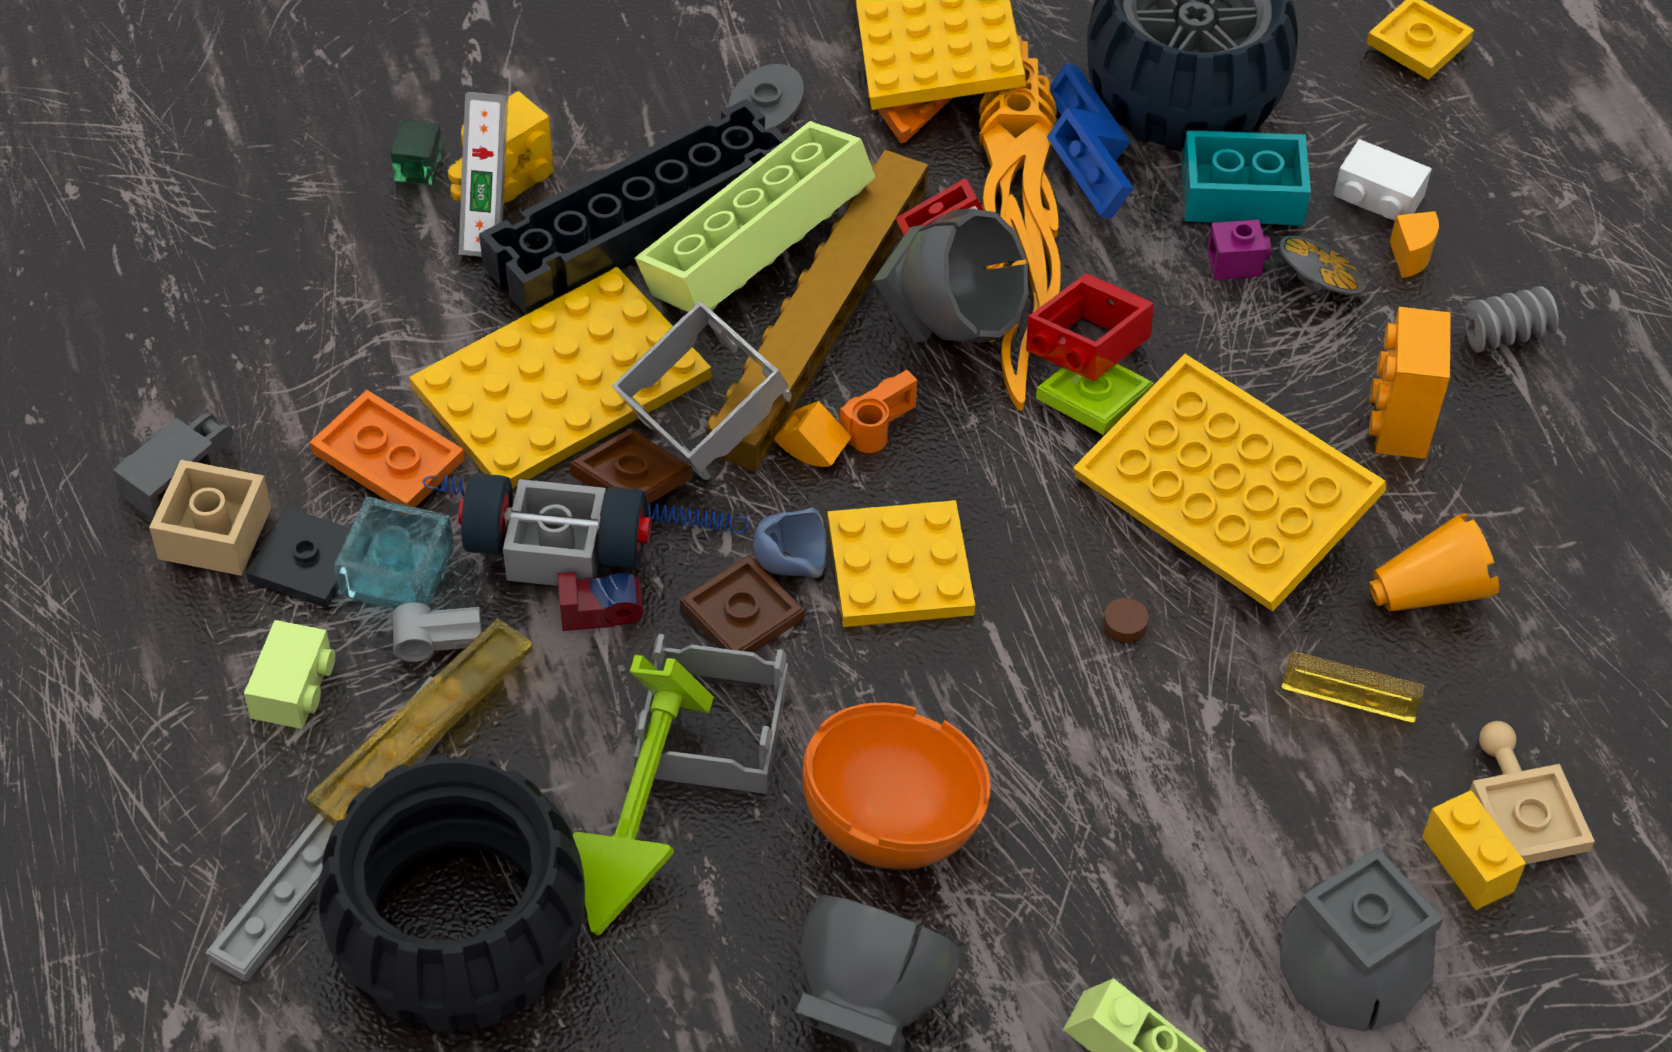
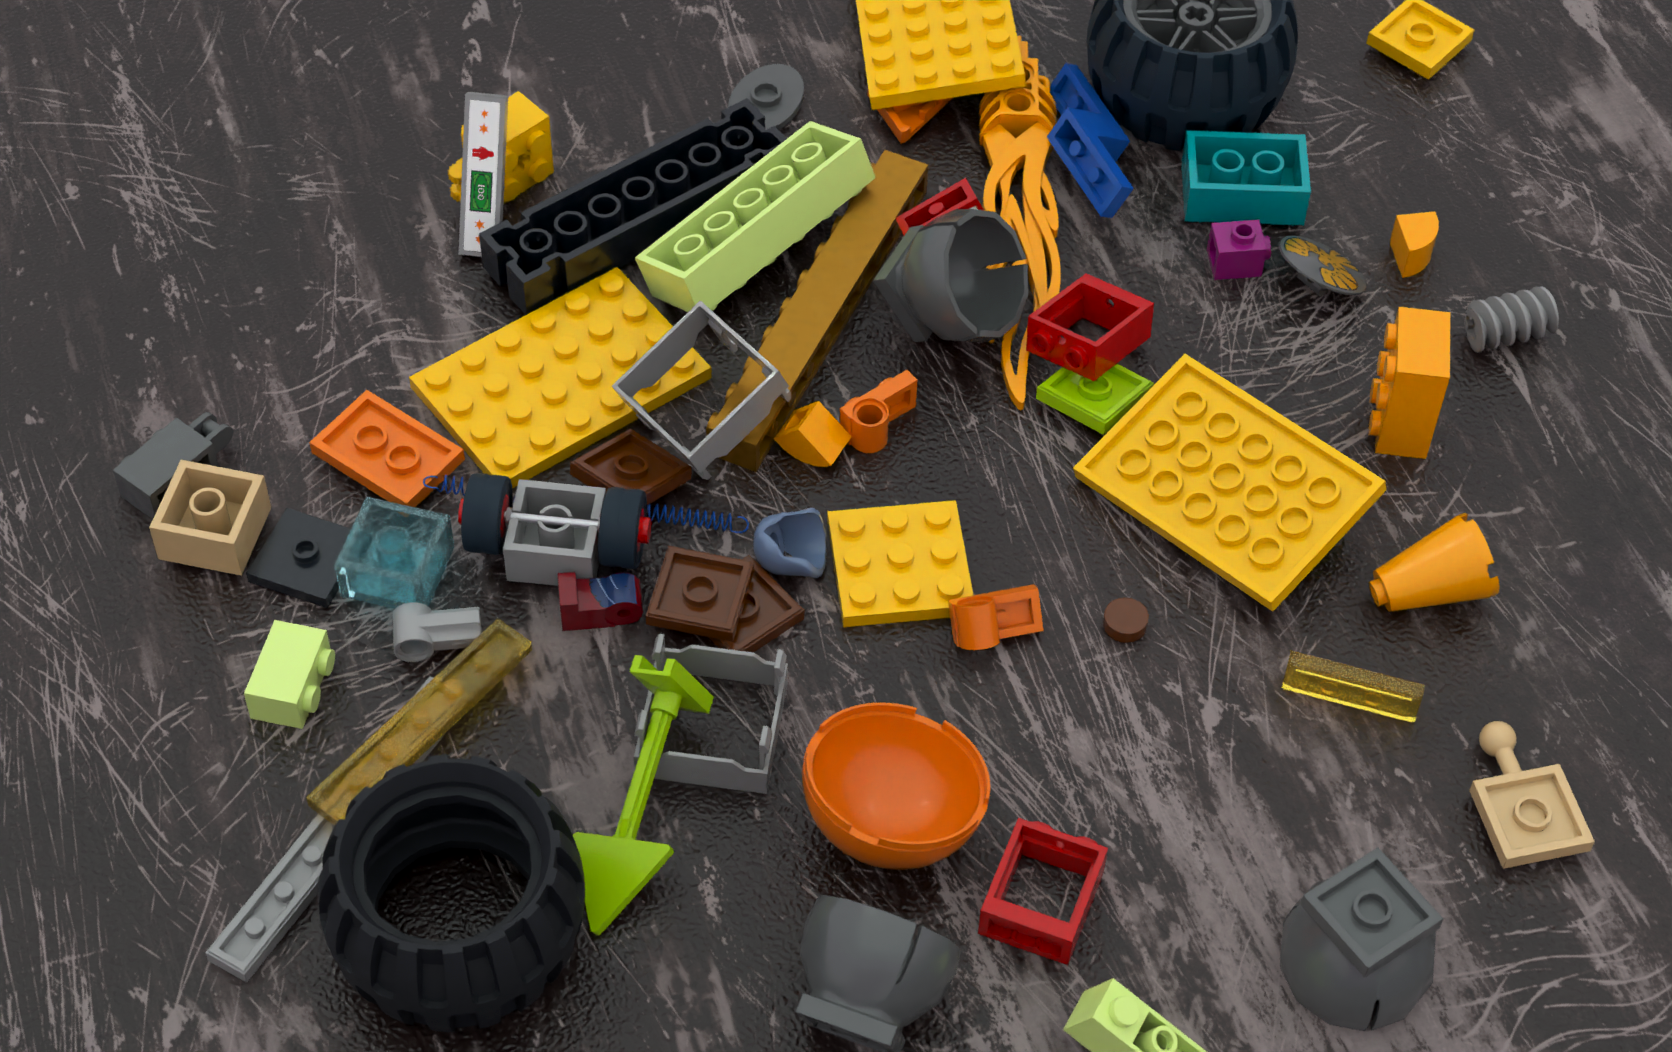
clear green brick [391,119,443,185] -> none
white brick [1334,139,1432,221] -> none
yellow brick [1422,790,1526,910] -> none
none -> reddish brown tile [646,545,754,642]
none -> orange plate [948,584,1044,650]
none -> red window [978,818,1108,965]

